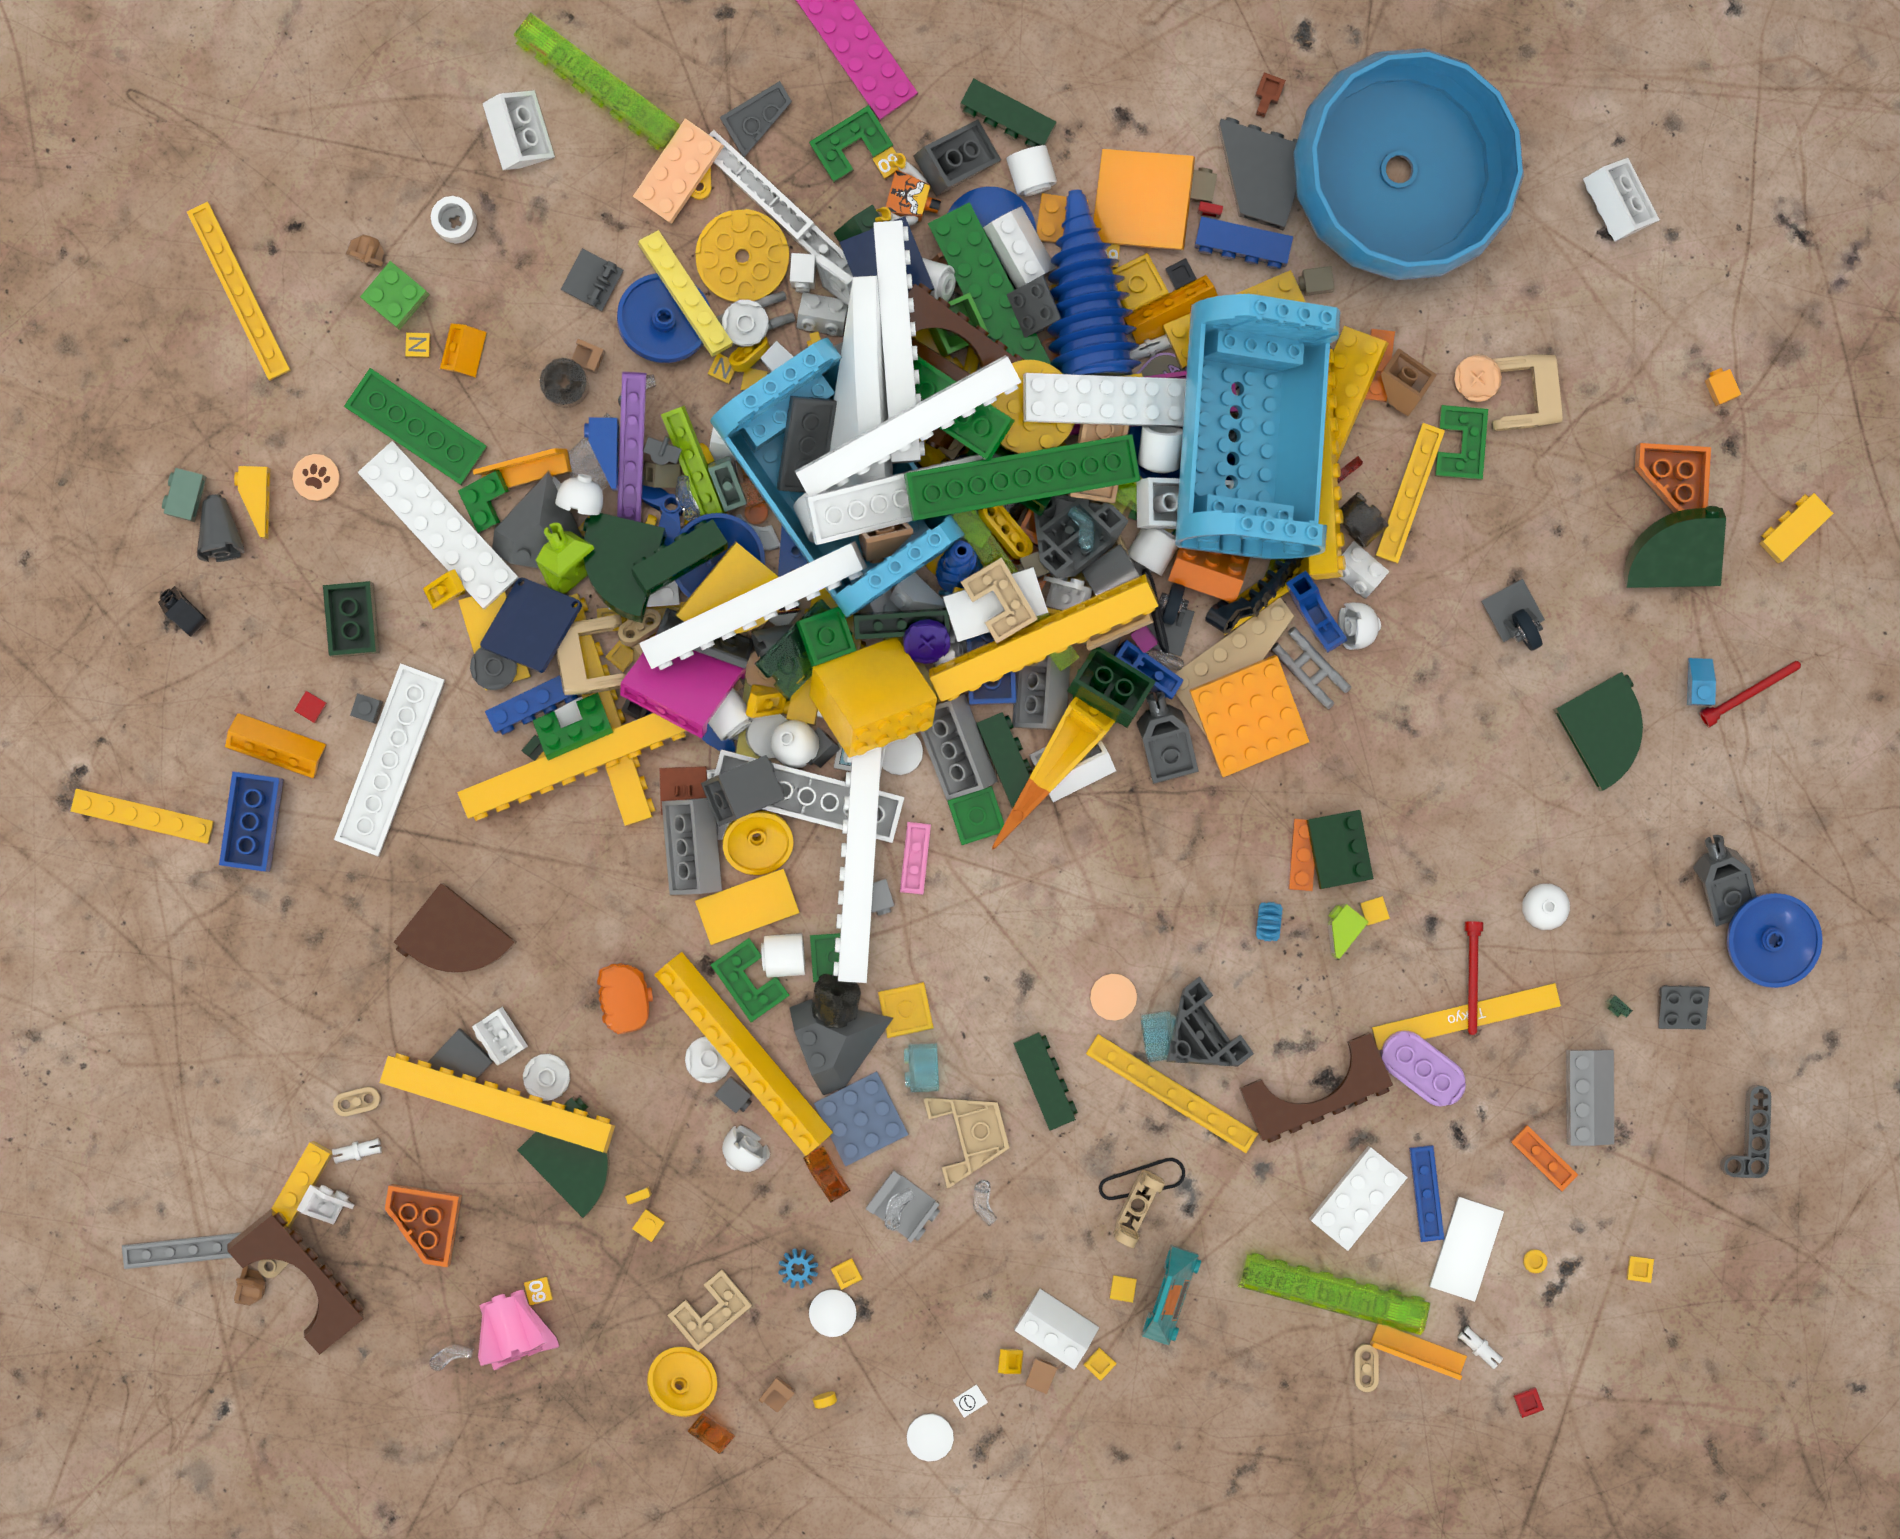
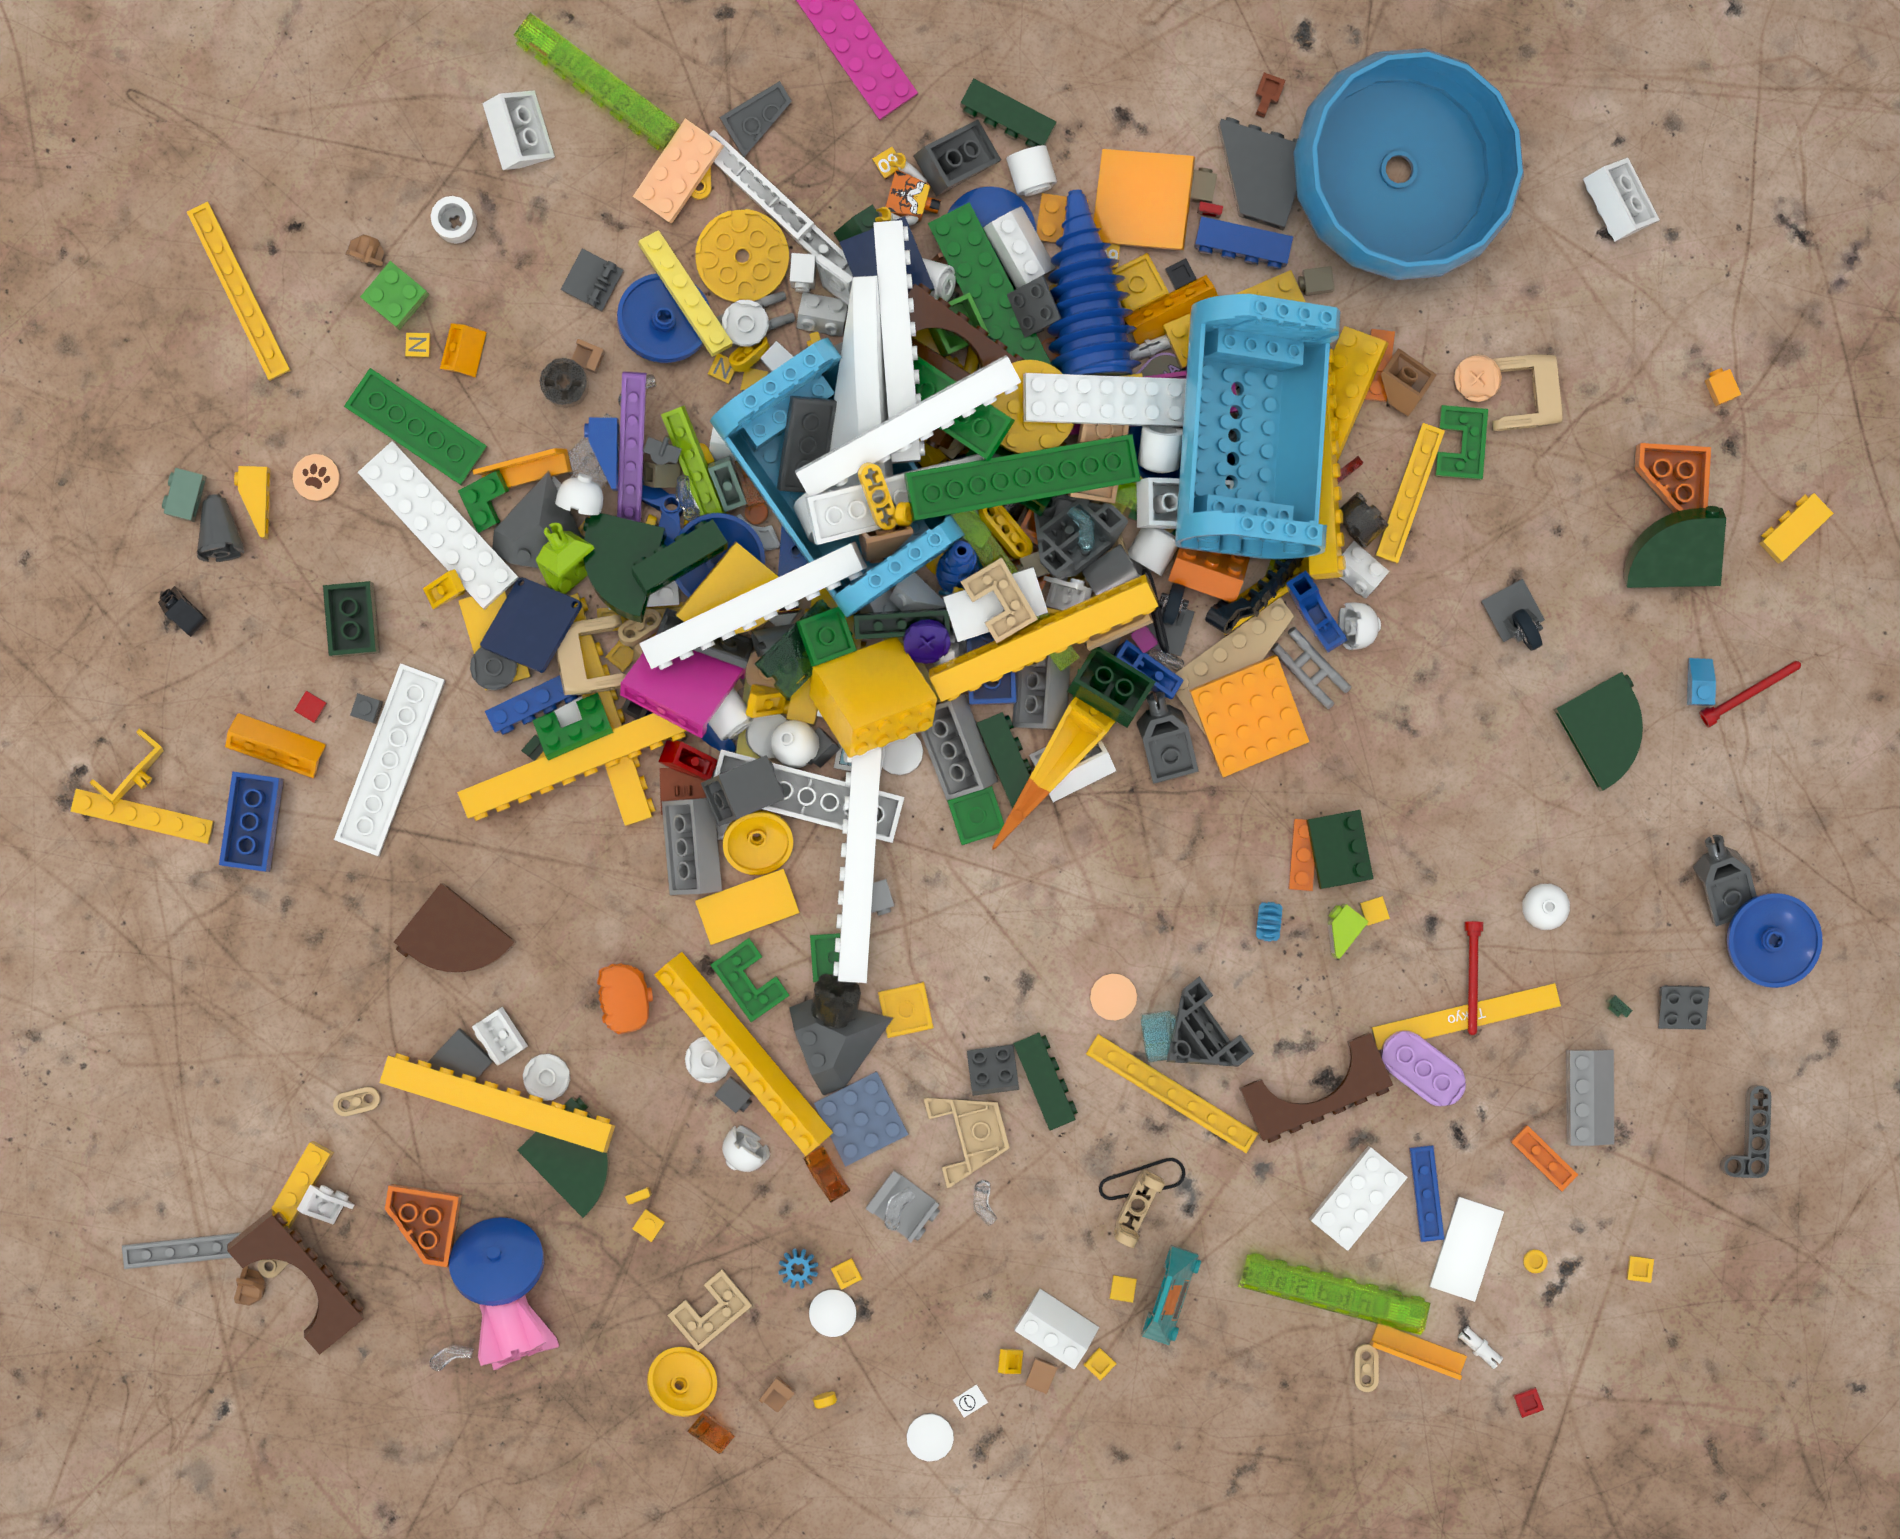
white pin [332,1138,382,1164] -> none
yellow tile [524,1276,553,1305] -> none
white piece [761,933,805,978] -> none
green plate [809,105,893,183] -> none
bright pink tile [900,822,931,895] -> none
clear light blue brick [904,1042,939,1092] -> none
none -> yellow piece [89,729,164,805]
none -> blue dish [449,1217,544,1306]
none -> red slope [658,740,718,781]
none -> yellow beam [858,462,897,530]
none -> yellow tile [895,502,912,526]
none -> dark grey plate [967,1044,1019,1096]

